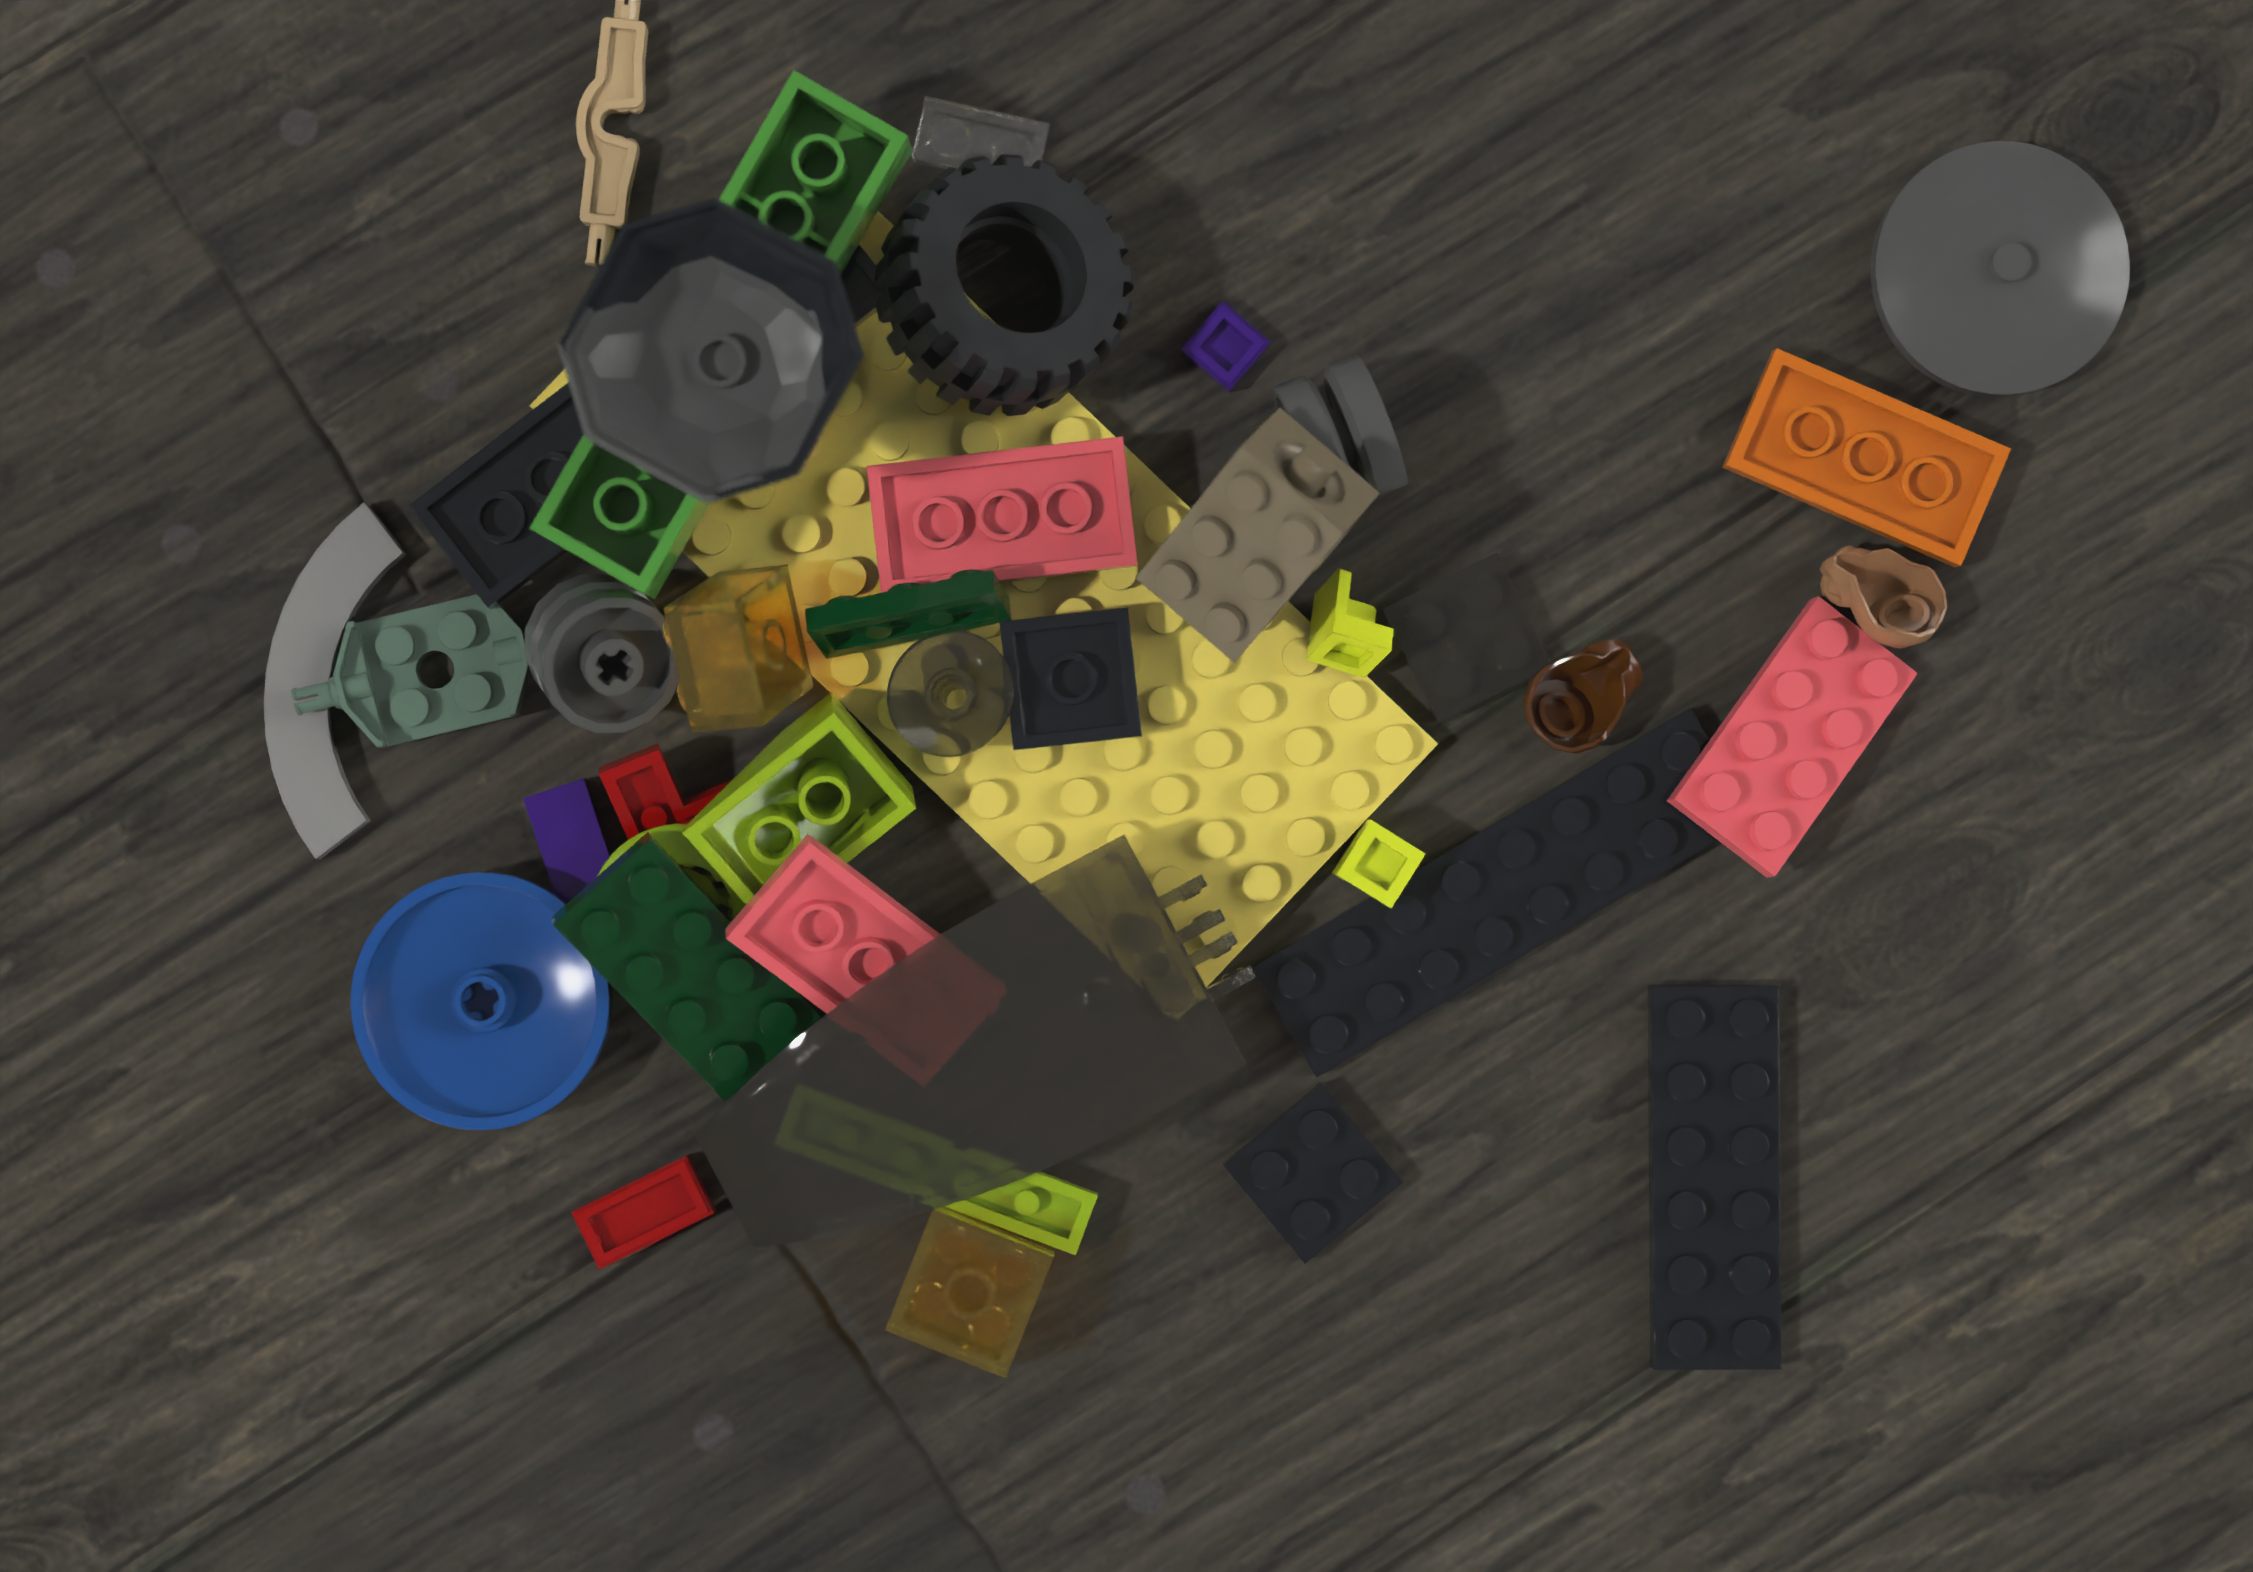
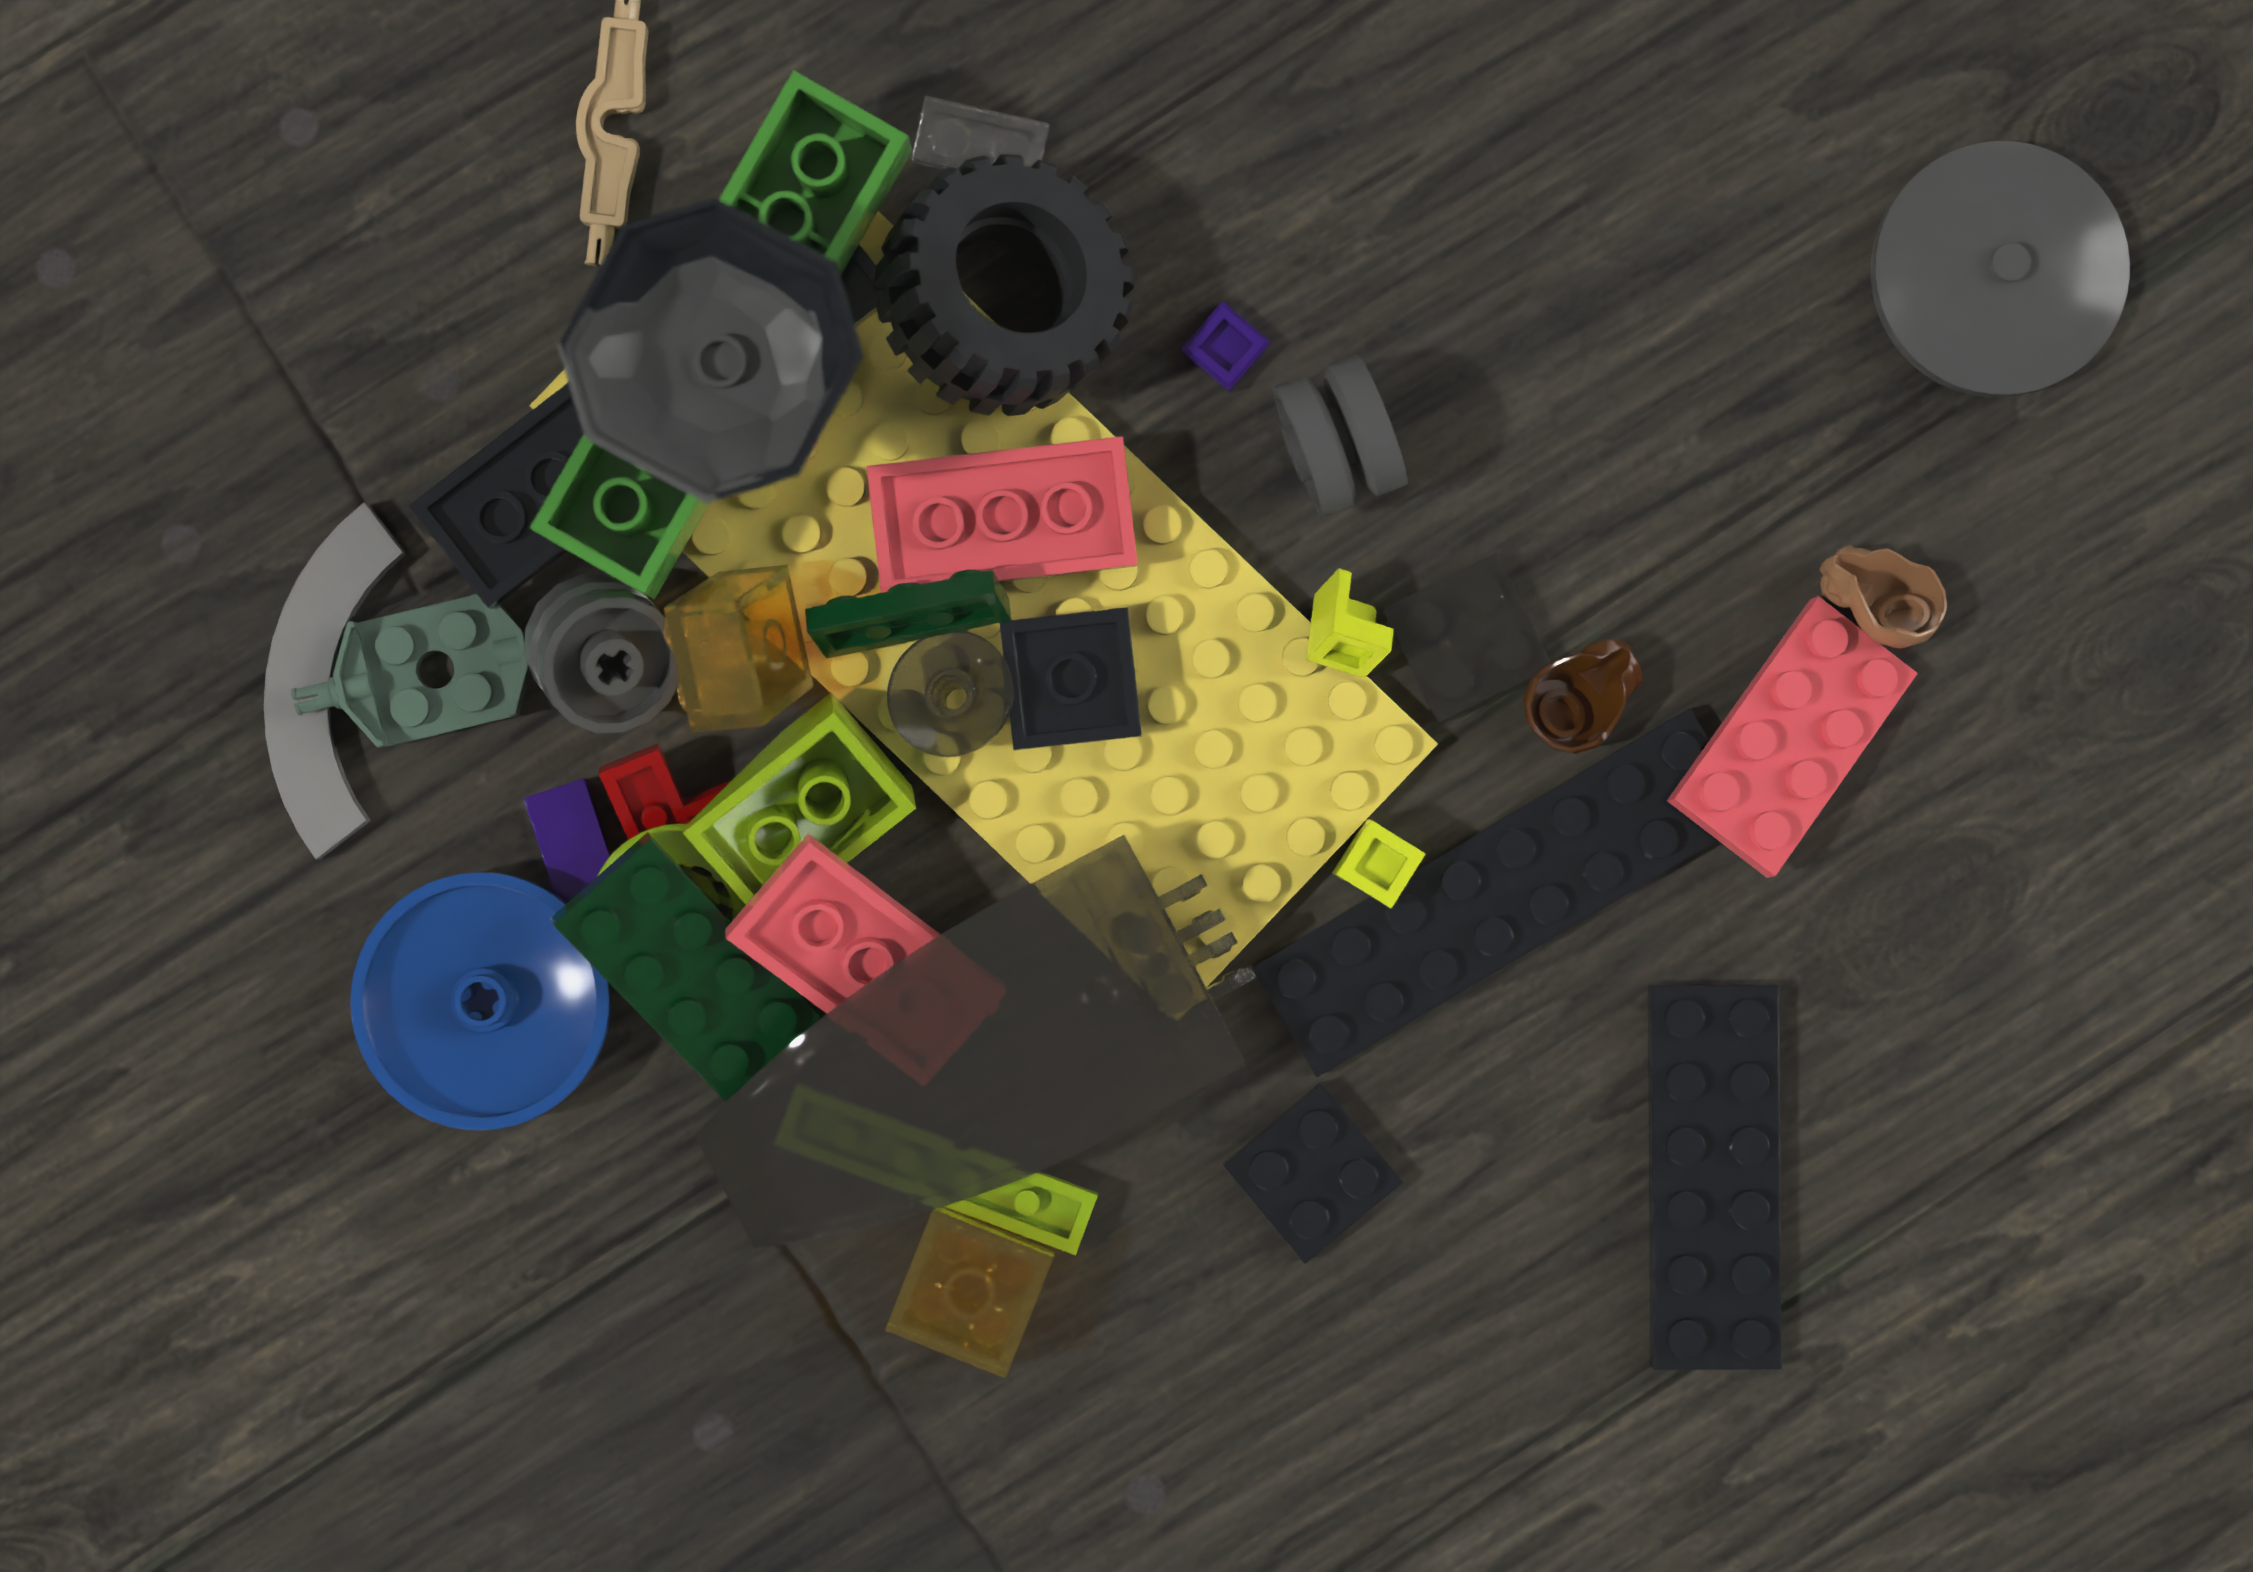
red tile [571,1154,716,1269] -> none
dark tan torso [1135,408,1380,663] -> none
orange plate [1722,348,2011,568] -> none

